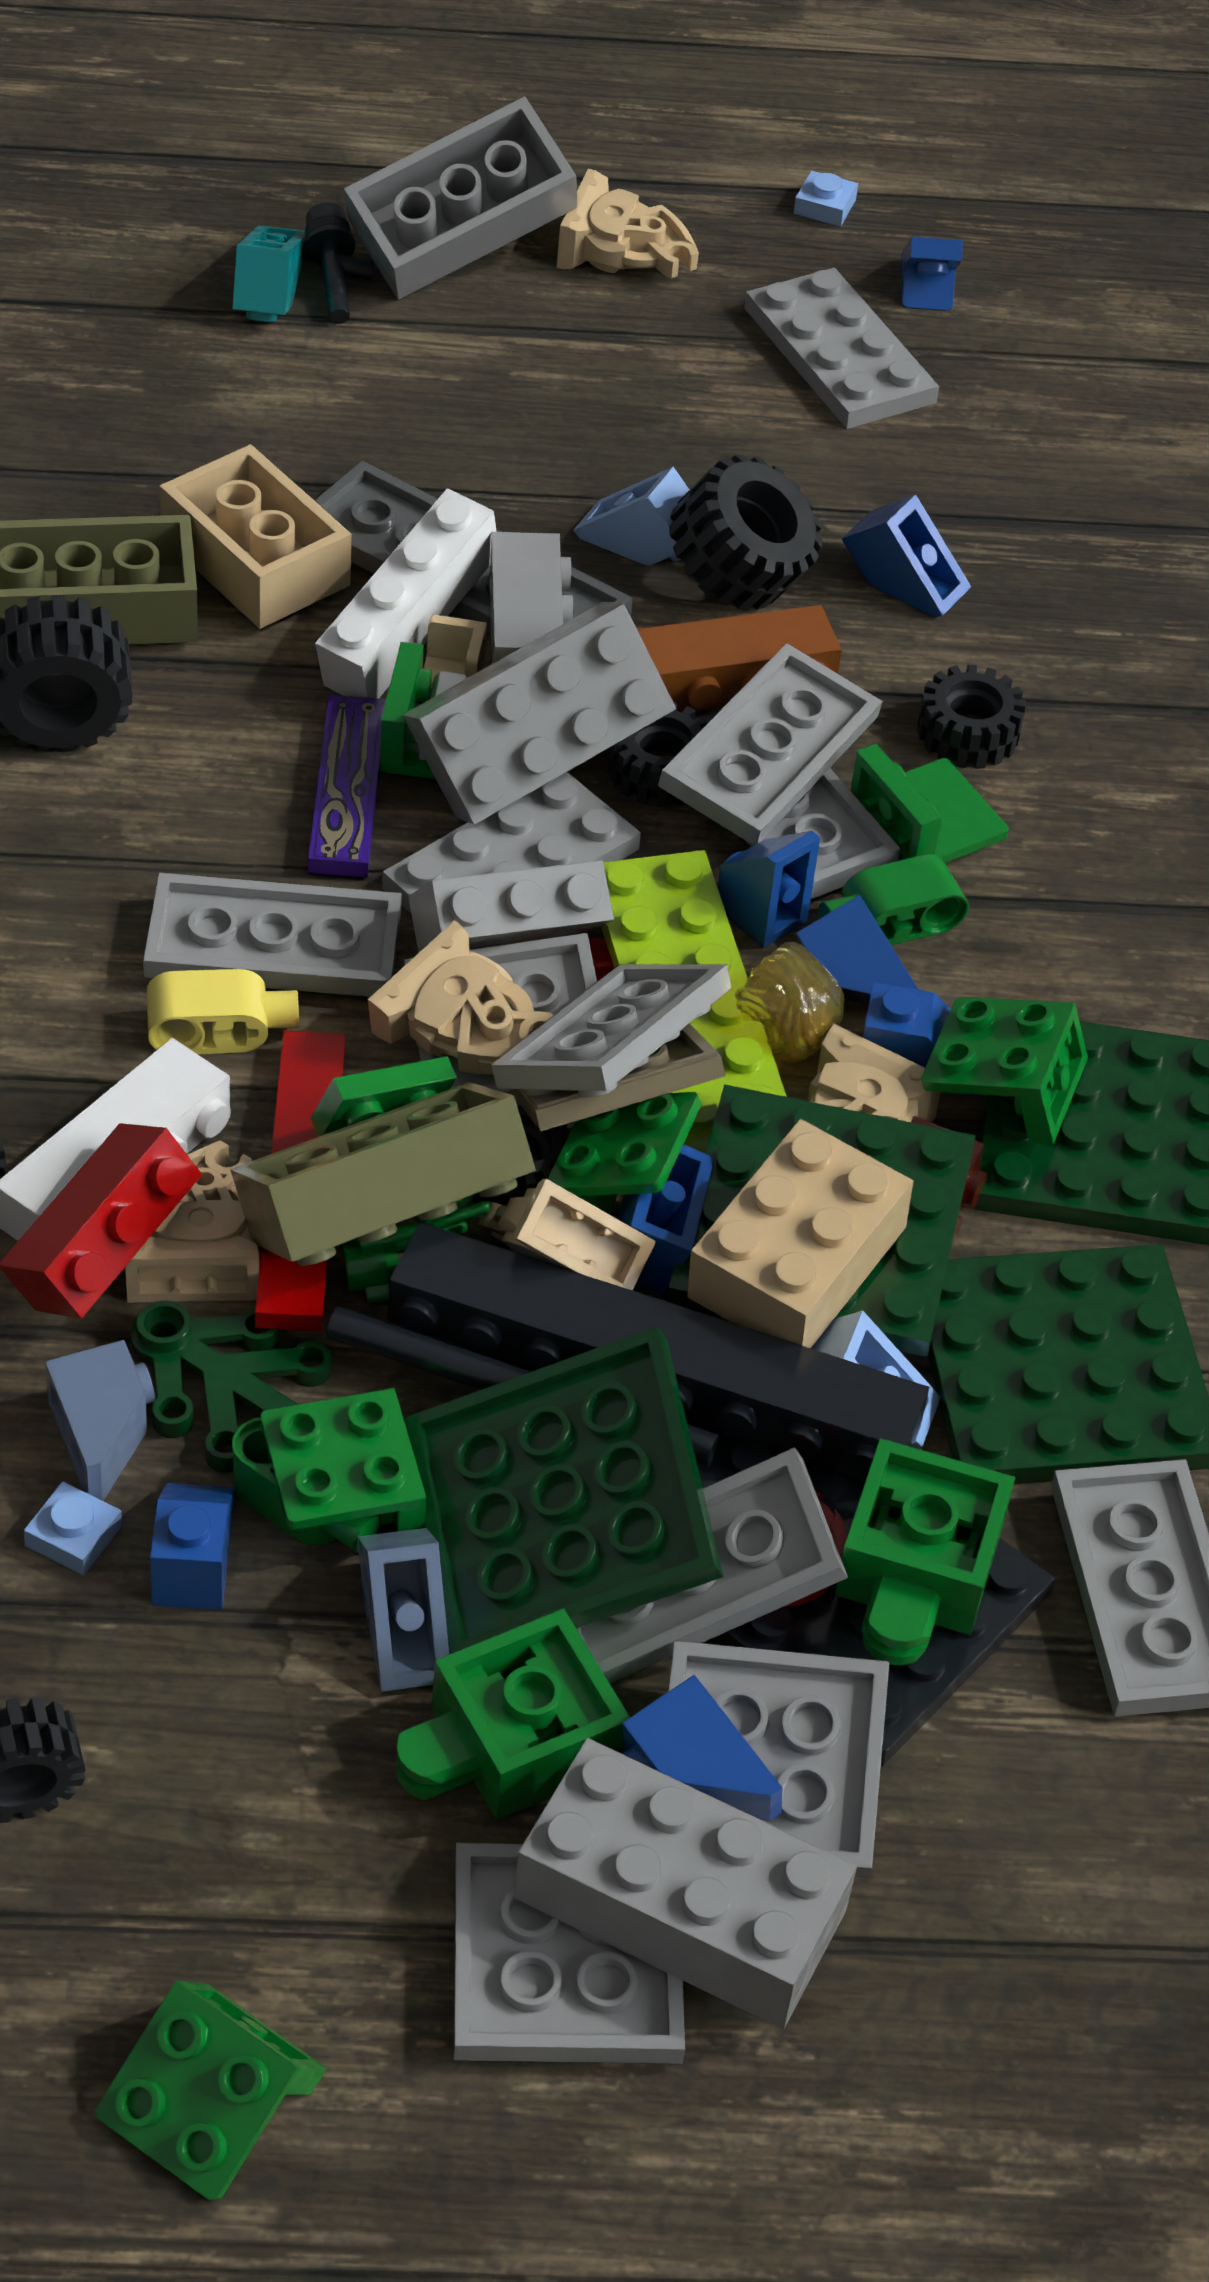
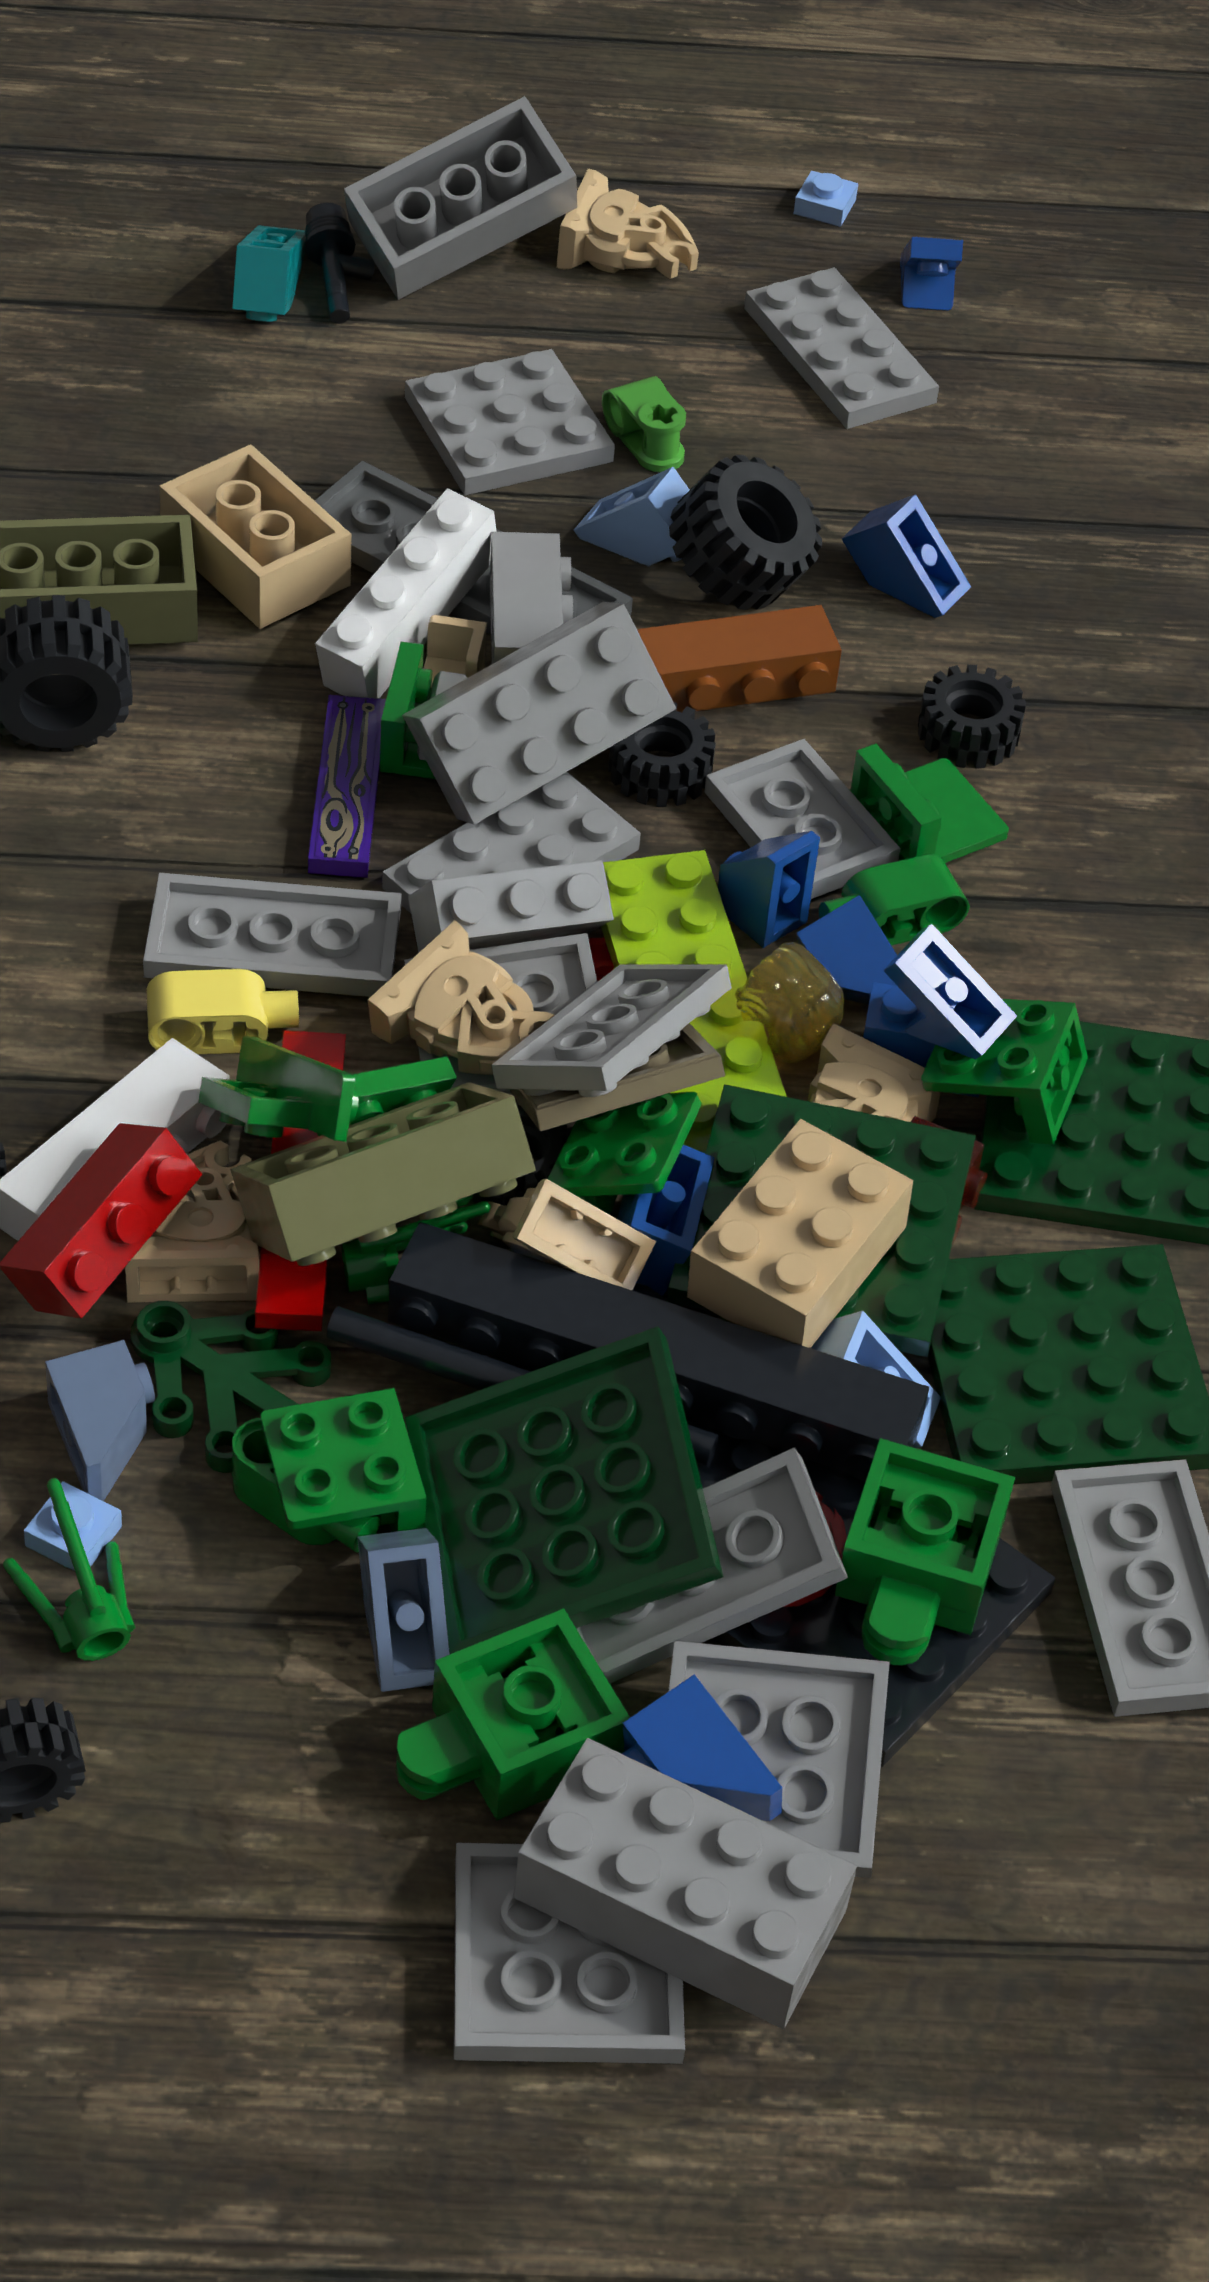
green bracket [95,1981,327,2200] -> none
blue slope [150,1483,236,1610] -> none
light grey plate [658,643,883,845] -> none
none -> green plant [3,1478,136,1661]
none -> green bracket [198,1036,359,1142]
none -> light grey plate [405,349,615,496]
none -> bright green piece [602,376,686,472]
none -> blue slope [883,924,1017,1059]

